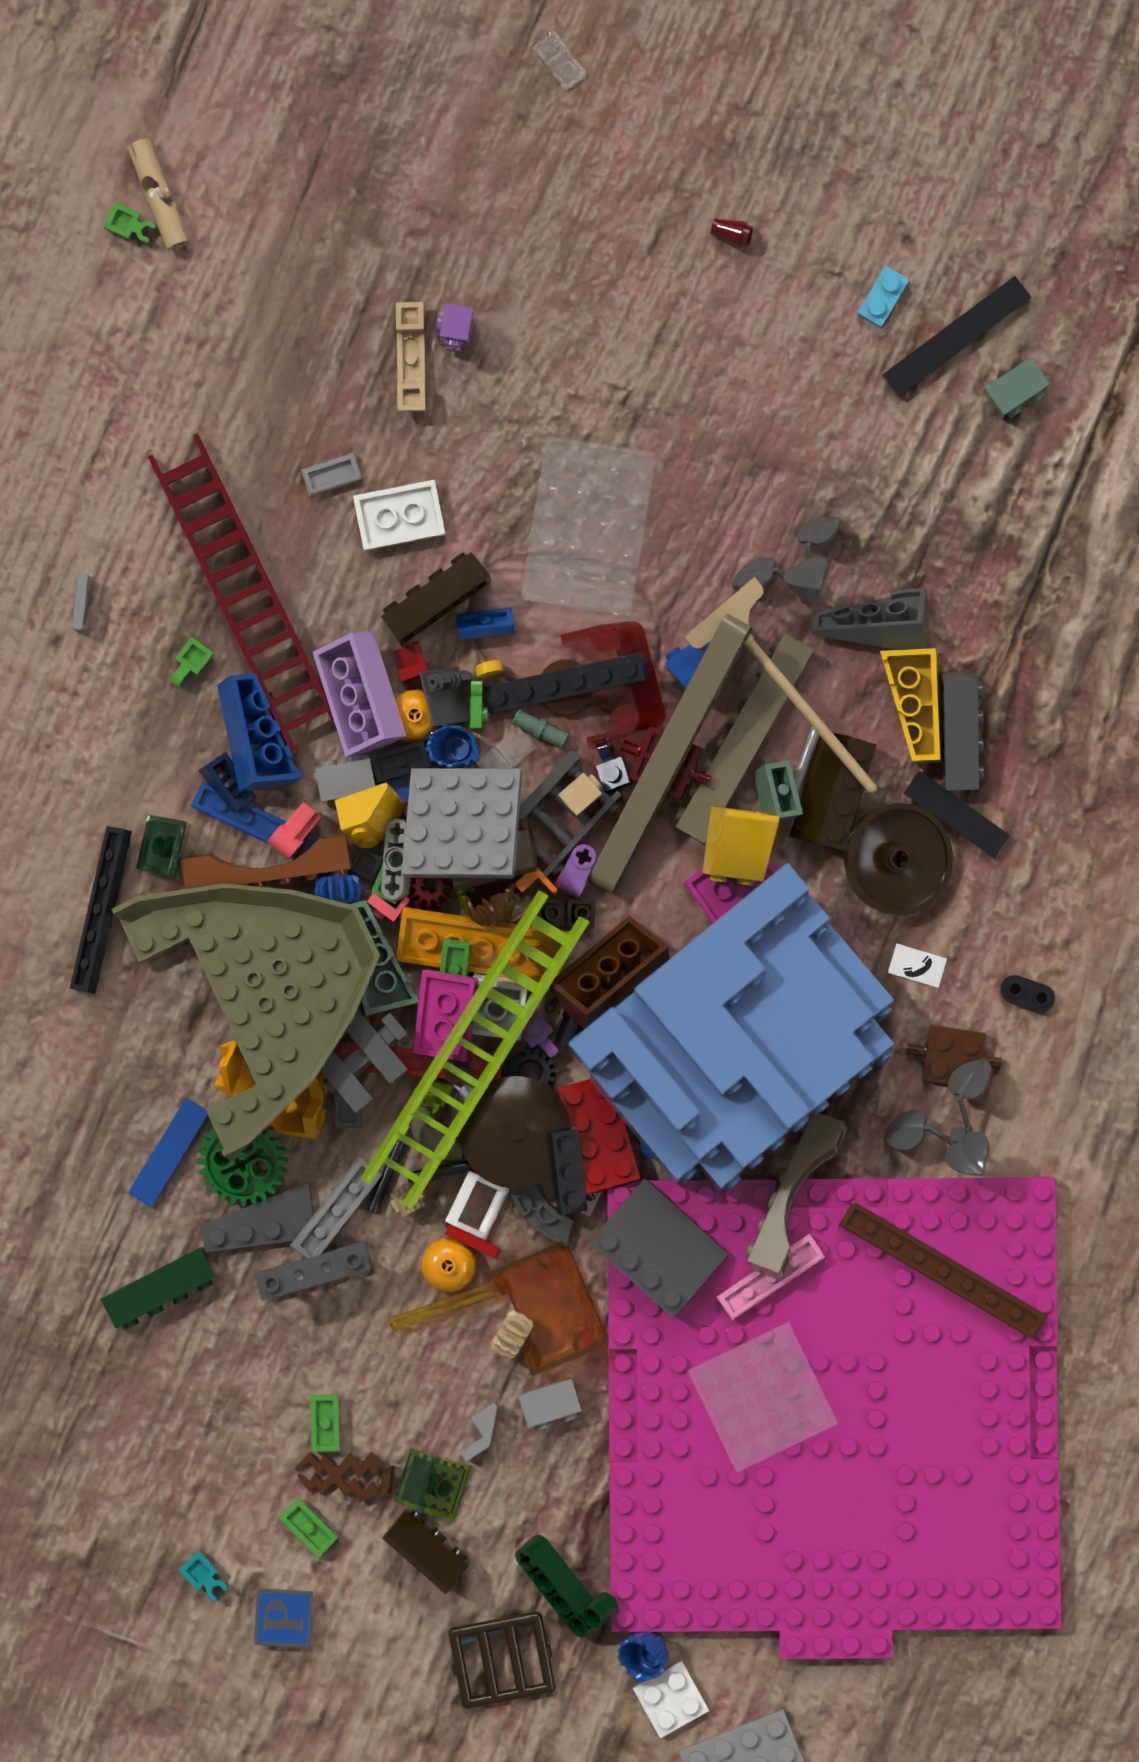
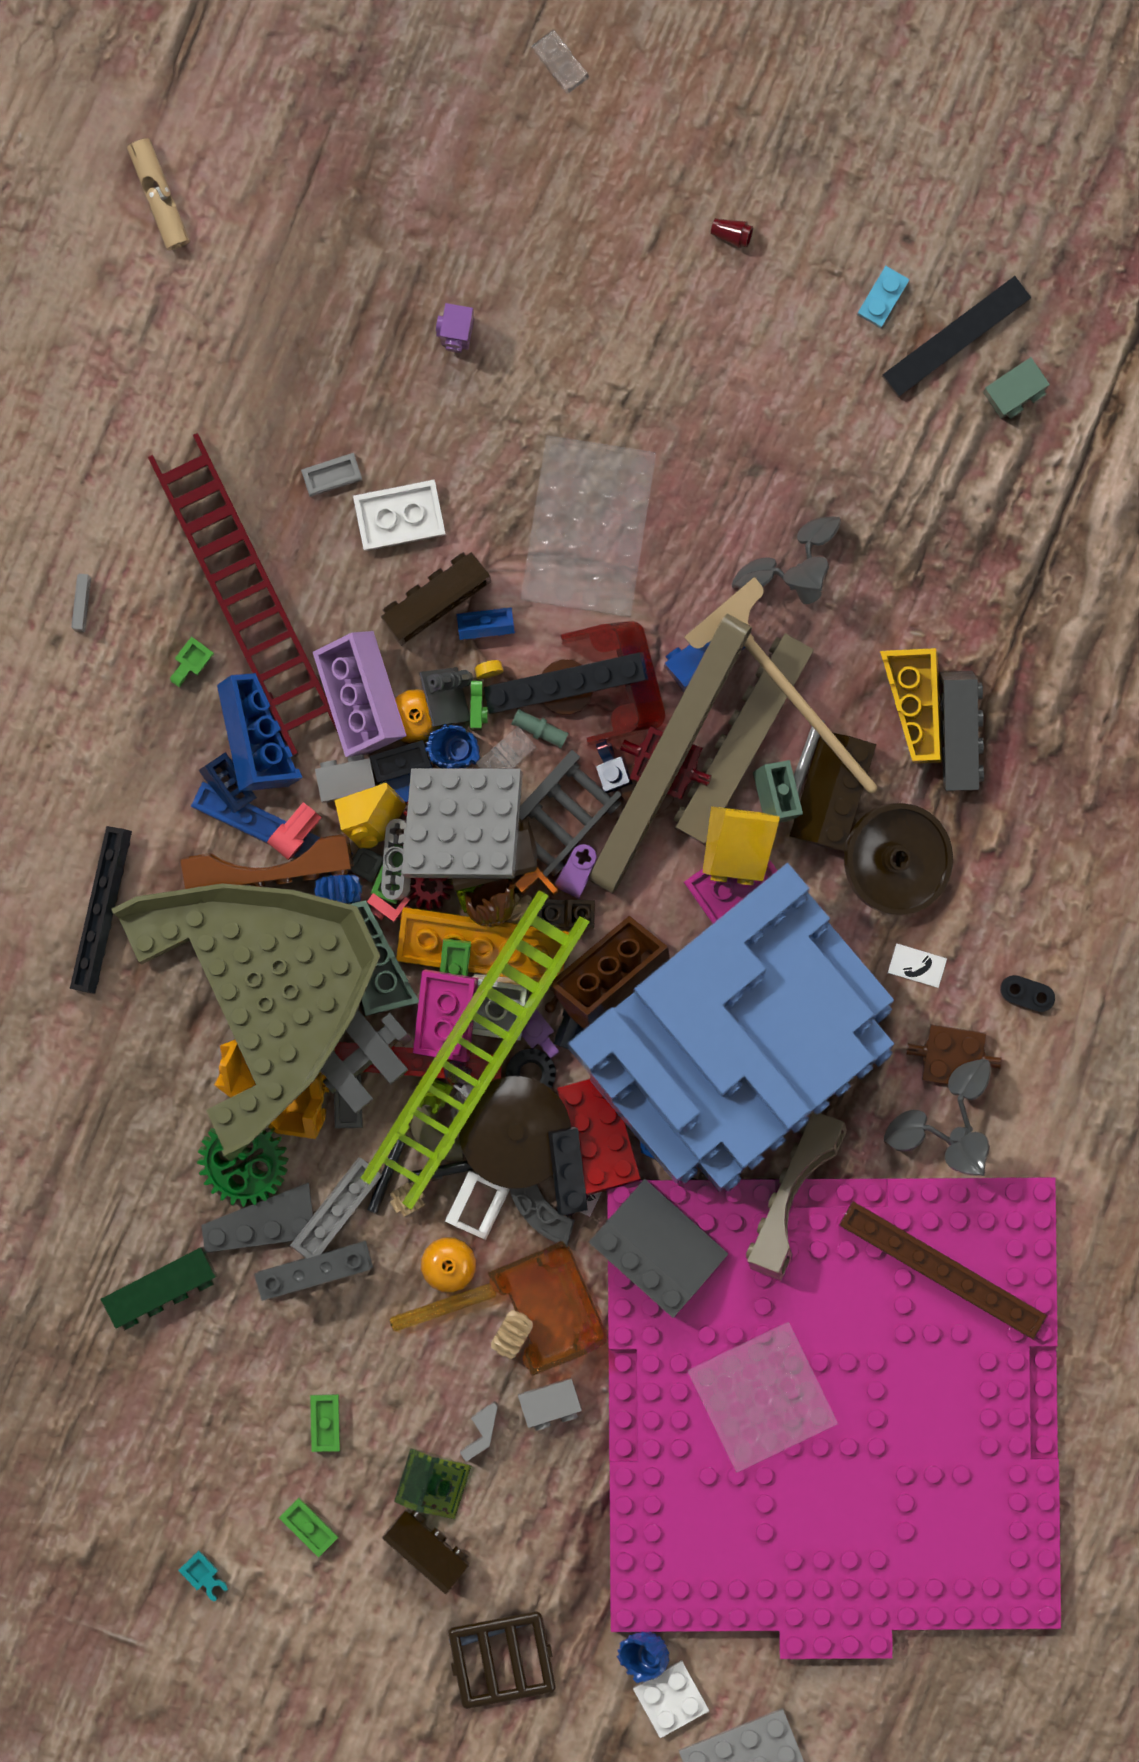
bright green plate [104,202,157,244] -> none
blue tile [128,1098,208,1208] -> none
clear green slope [136,815,190,878] -> none
piece [254,1588,313,1648] -> none
reddish brown piece [295,1452,395,1502] -> none
red panel [393,641,428,683] -> none
tan slope [396,302,426,412] -> none
red tile [445,1224,500,1258] -> none
dark green beam [515,1534,619,1638] -> none
tan brick [558,772,602,817] -> none
bright pink tile [716,1234,825,1320] -> none
dark grey wedge [812,588,929,650] -> none
black tile [903,771,1010,858] -> none

